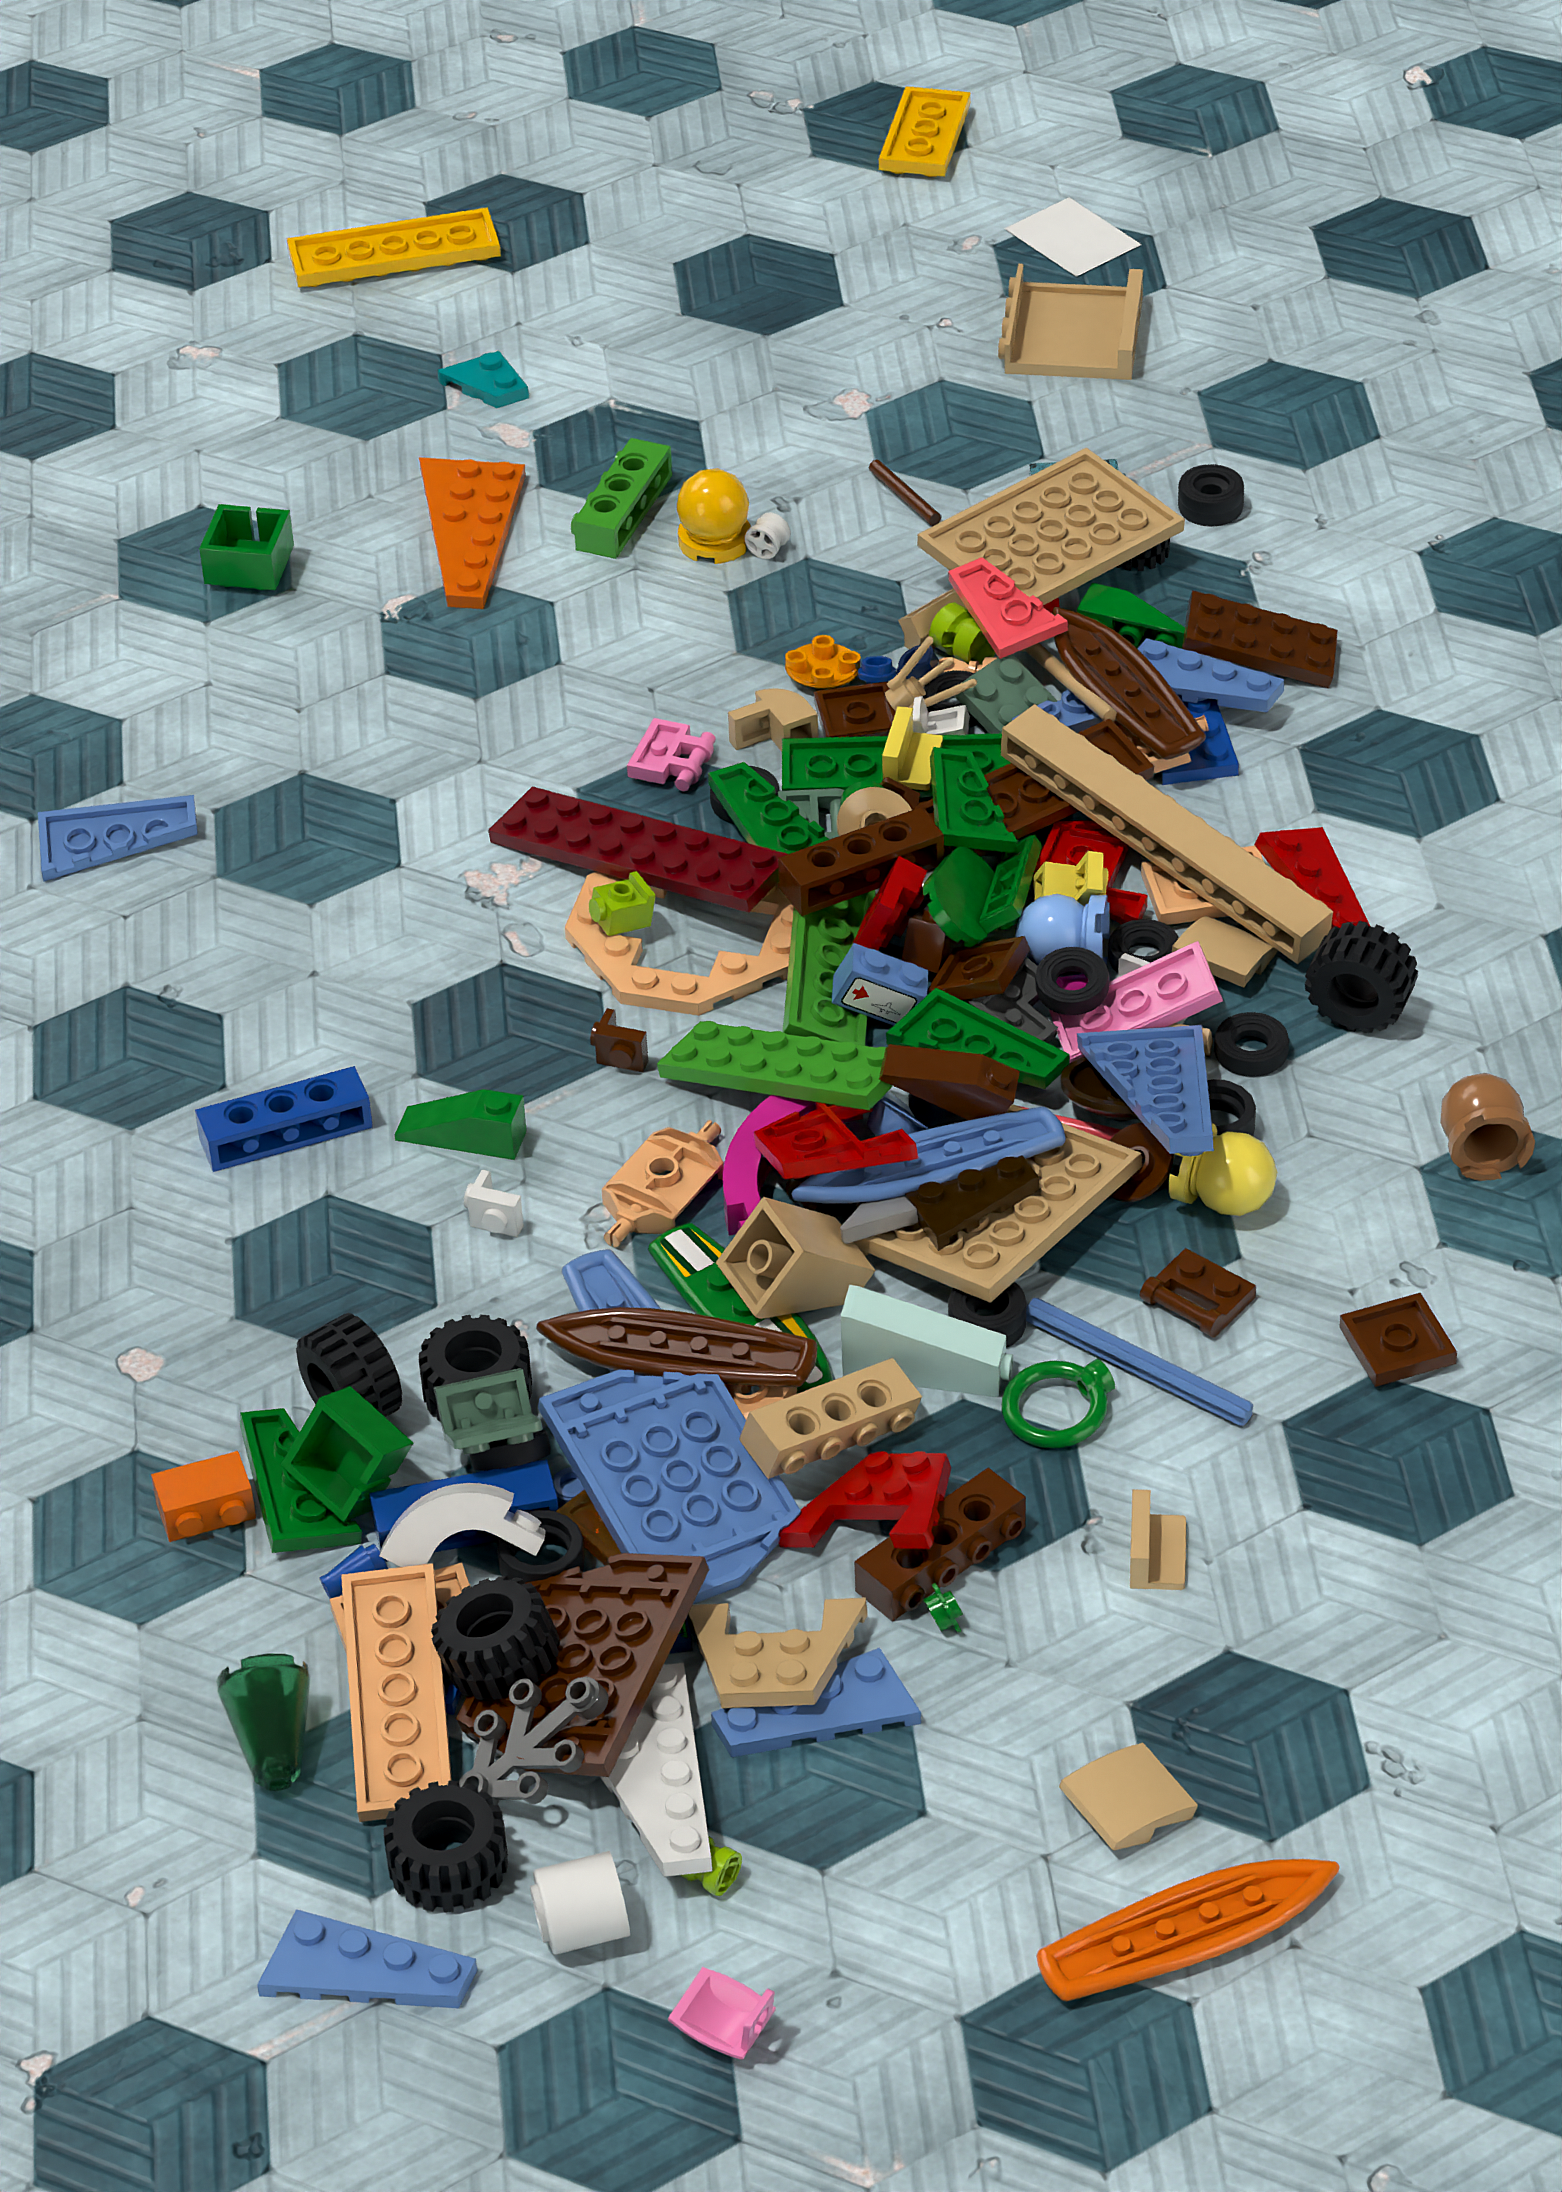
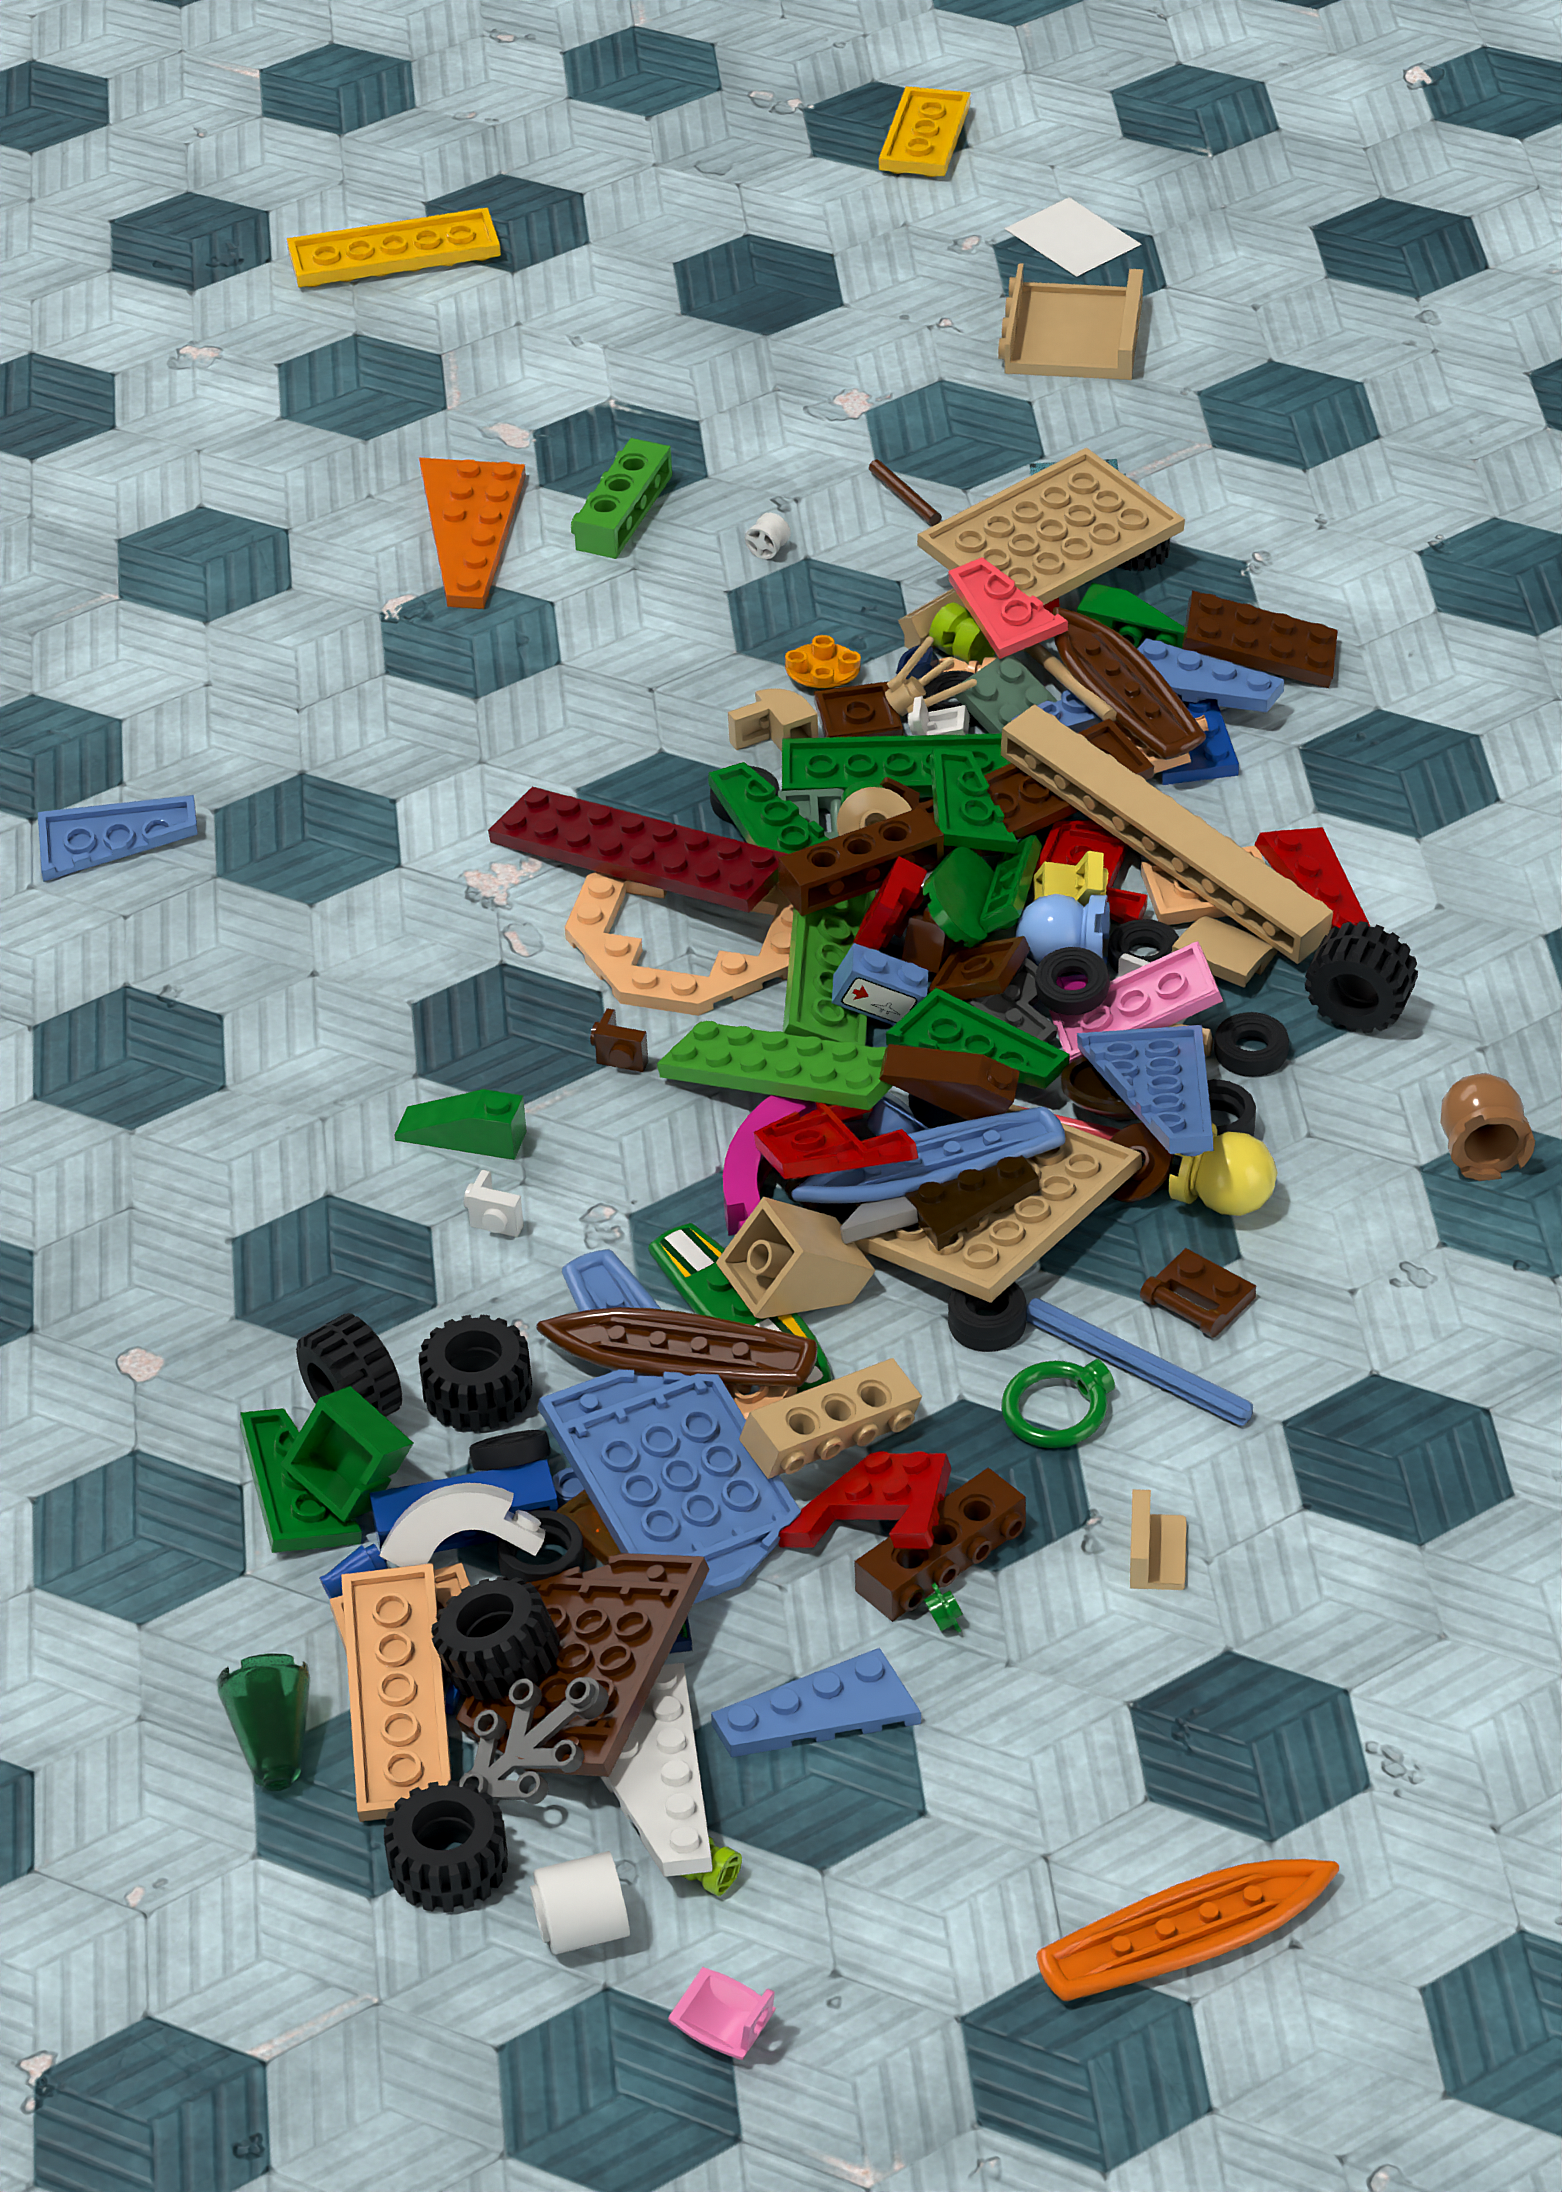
orange brick [151,1451,256,1542] -> none
blue brick [195,1066,373,1172] -> none
green piece [199,504,294,590] -> none
medium blue wing [257,1909,477,2008] -> none
sand green bracket [434,1368,543,1454] -> none
teal wing [437,351,529,408] -> none
lime brick [589,871,656,936] -> none
light nougat plate [602,1120,724,1247] -> none
bright pink plate [627,718,716,791] -> none
yellow tile [676,468,751,564] -> none
tan wing [688,1598,868,1708] -> none
light aqua slope [841,1285,1013,1397] -> none
blue plate [858,656,896,684] -> none
light yellow panel [882,706,943,790] -> none
tan slope [1059,1743,1198,1851] -> none
black tyre [1178,464,1244,527] -> none
reddish brown plate [1339,1292,1457,1387] -> none

